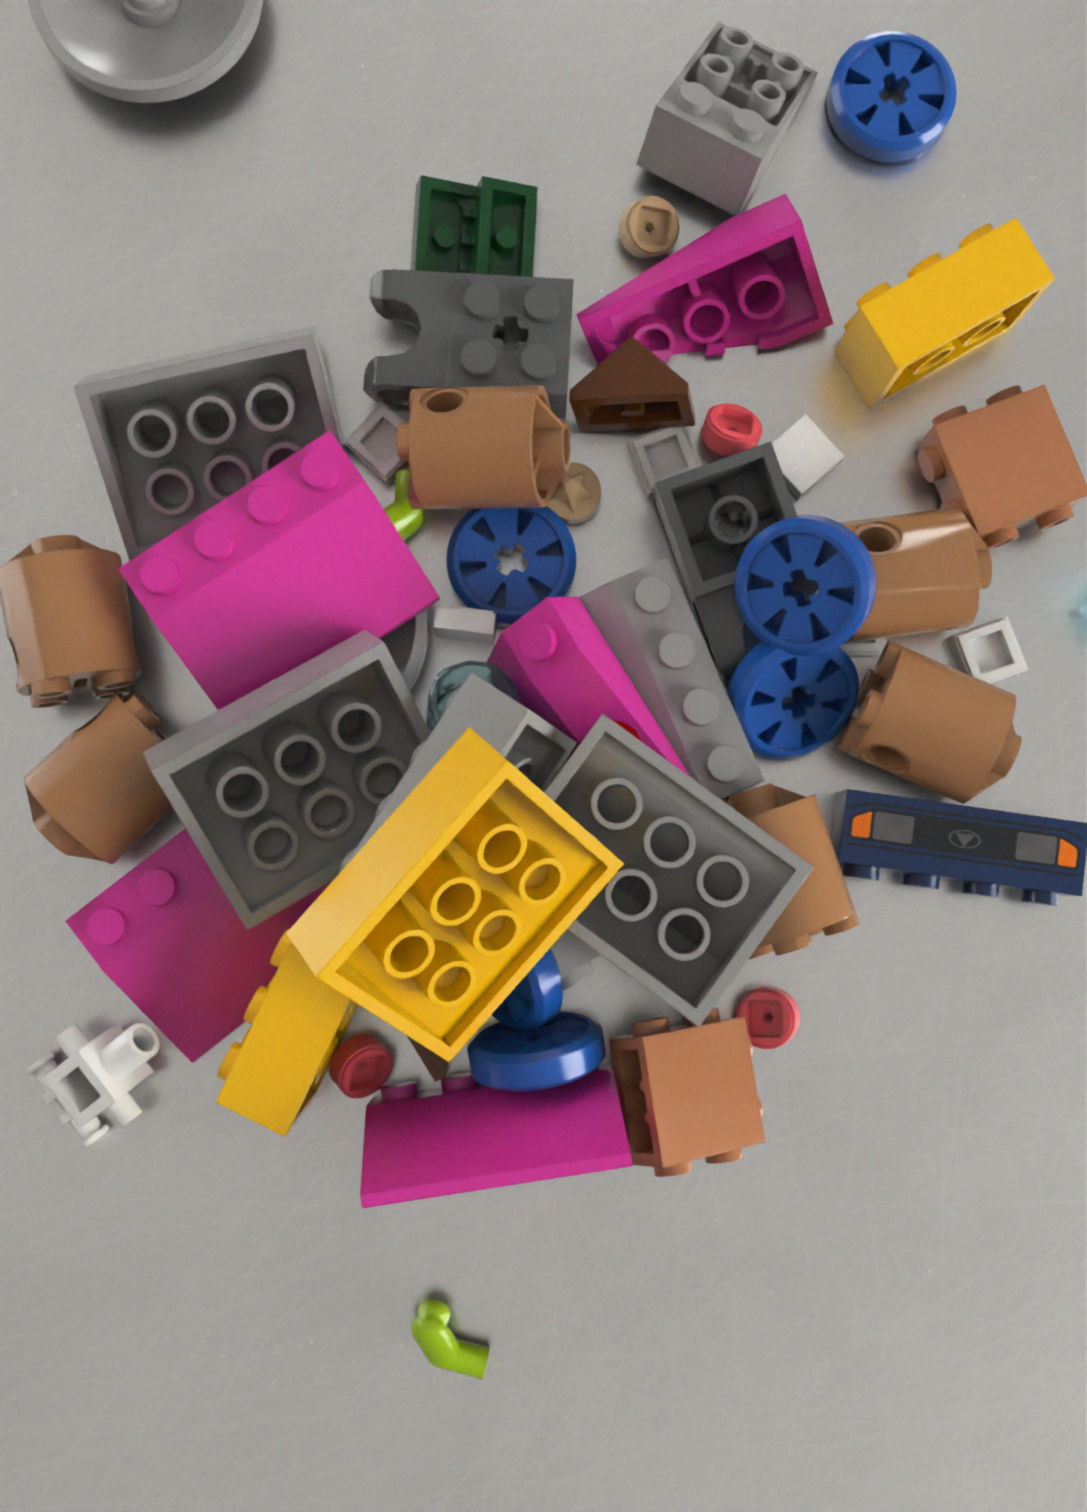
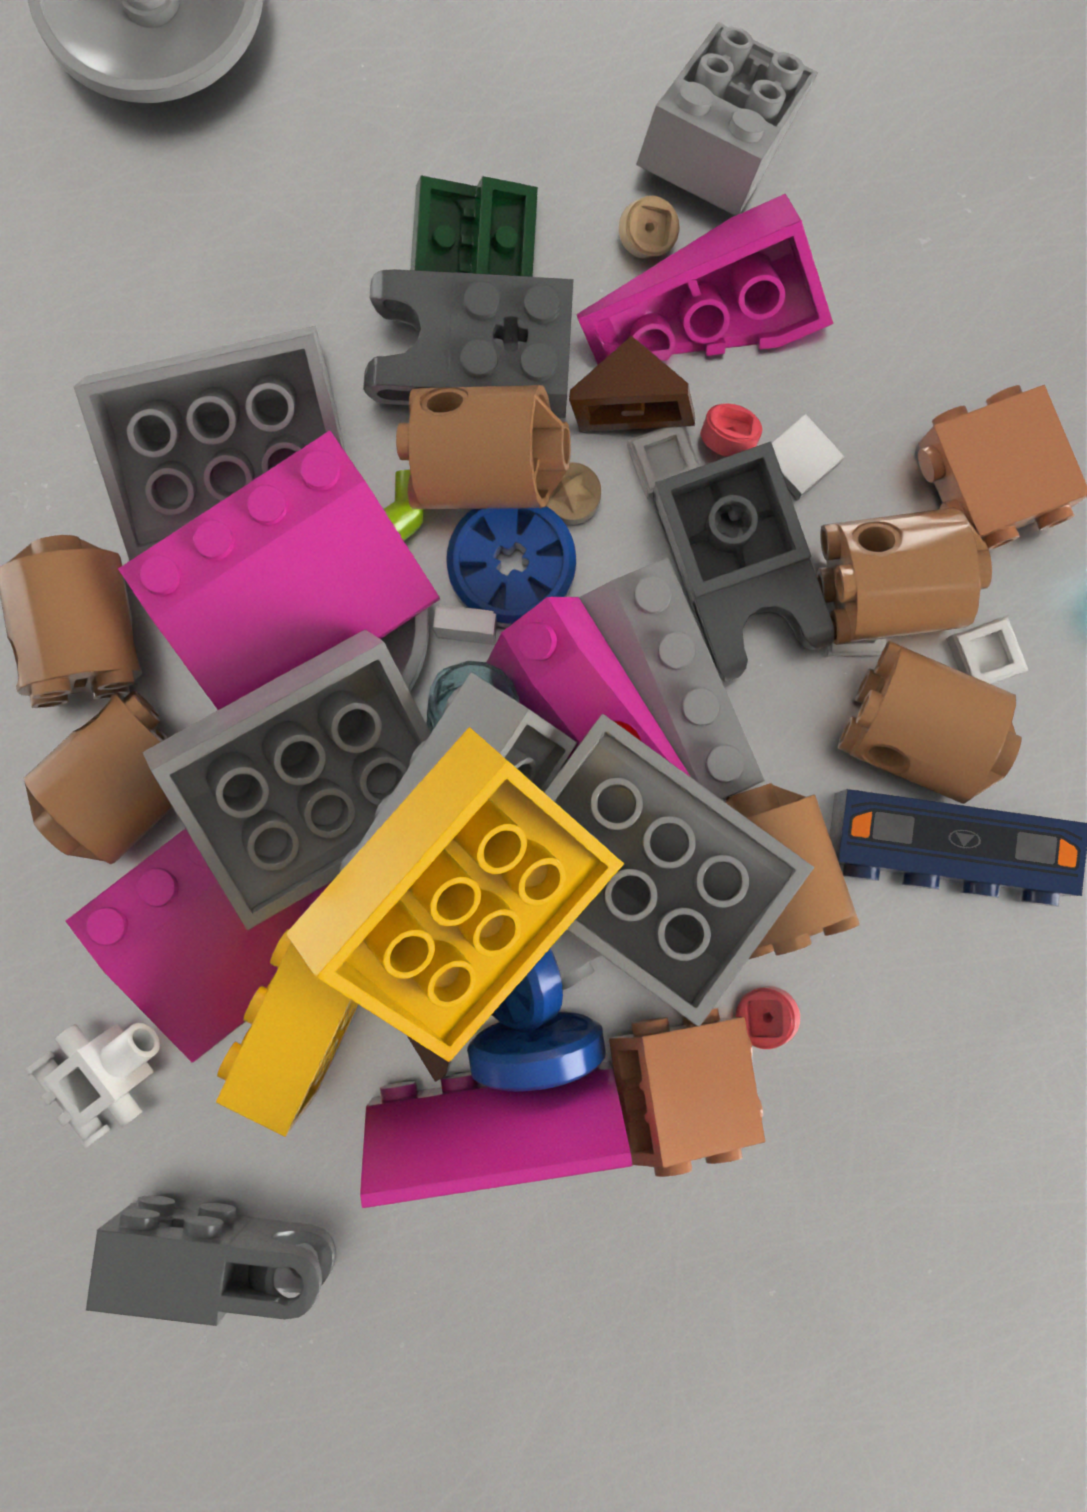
coral tile [329,1034,393,1098] -> none
white tile [343,401,409,487] -> none
lime arm [411,1300,490,1379] -> none
blue wheel [727,642,859,759] -> none
blue wheel [735,515,877,656] -> none
blue wheel [827,31,957,162] -> none
yellow brick [834,217,1055,409] -> none
none -> dark grey brick [86,1196,336,1326]

